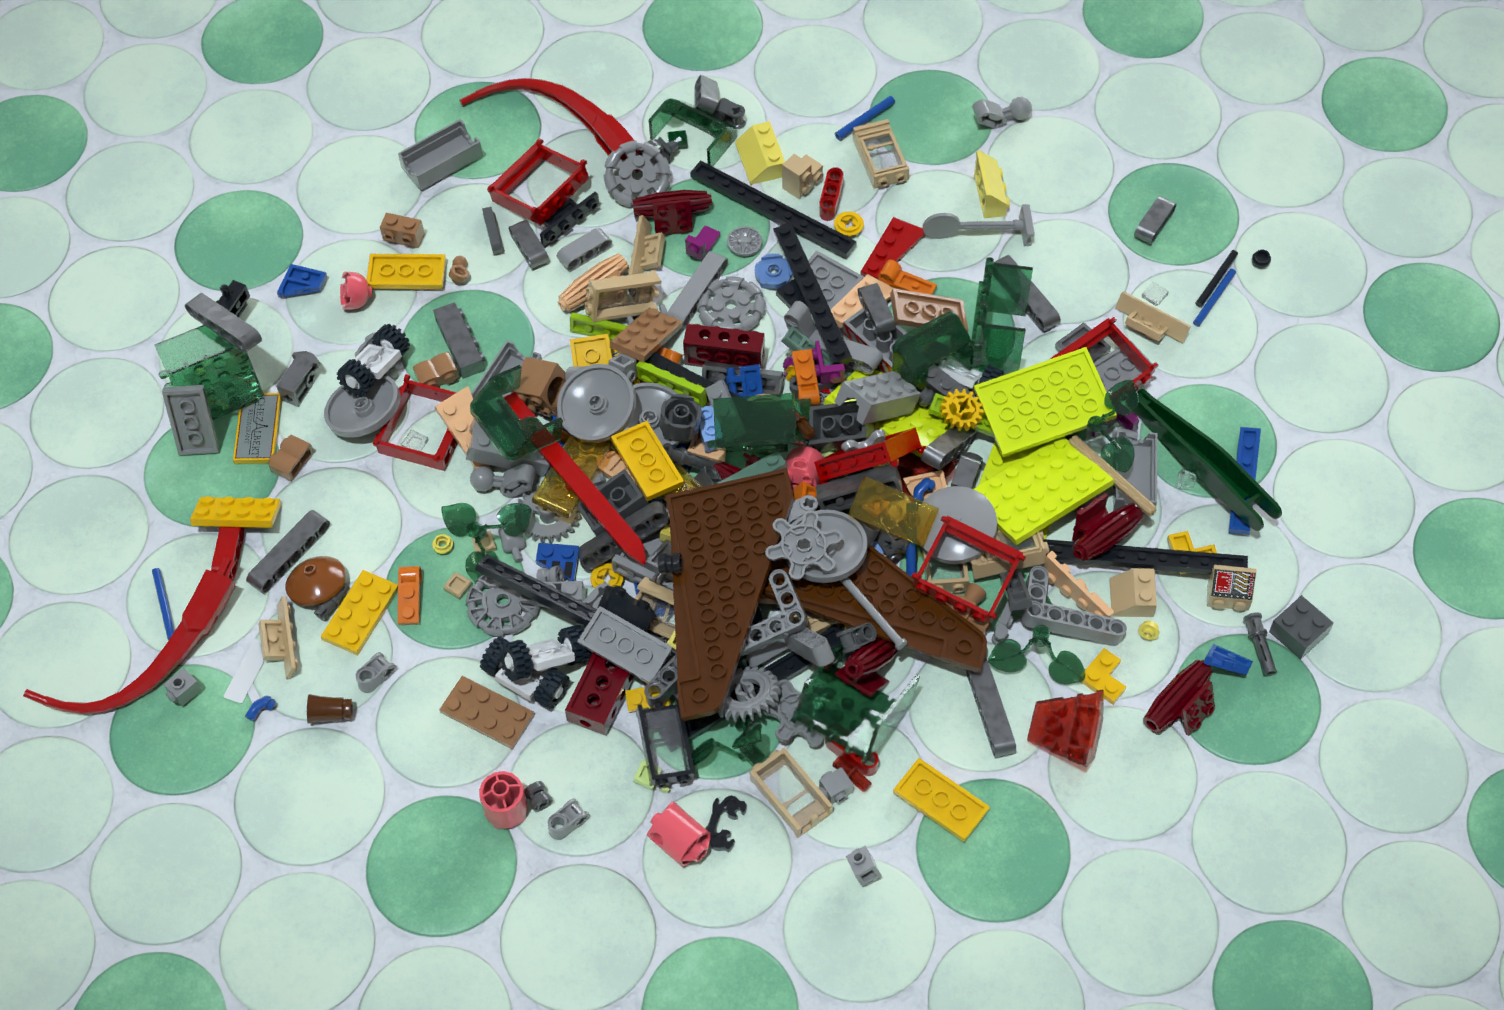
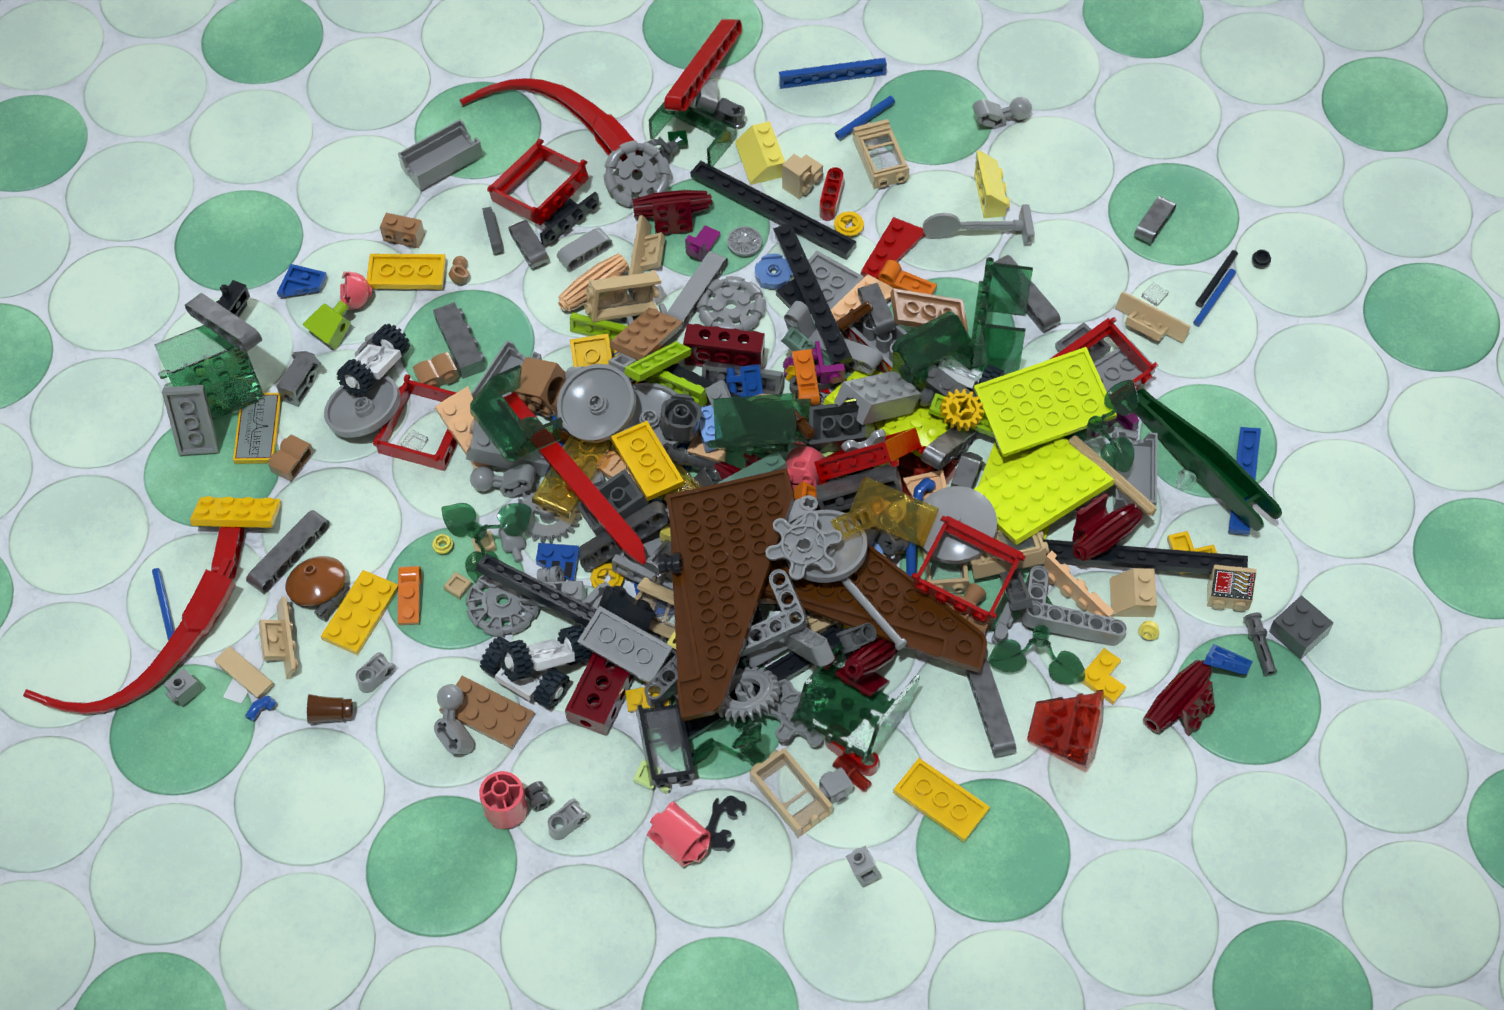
none -> tan tile [214,646,274,699]
none -> lime torso [302,300,350,350]
none -> light grey beam [434,684,474,754]
none -> lime plate [624,341,691,382]
none -> red beam [664,19,742,111]
none -> blue plate [779,58,887,89]
none -> clear yellow slope [831,503,878,539]
none -> reddish brown axle [836,301,873,331]

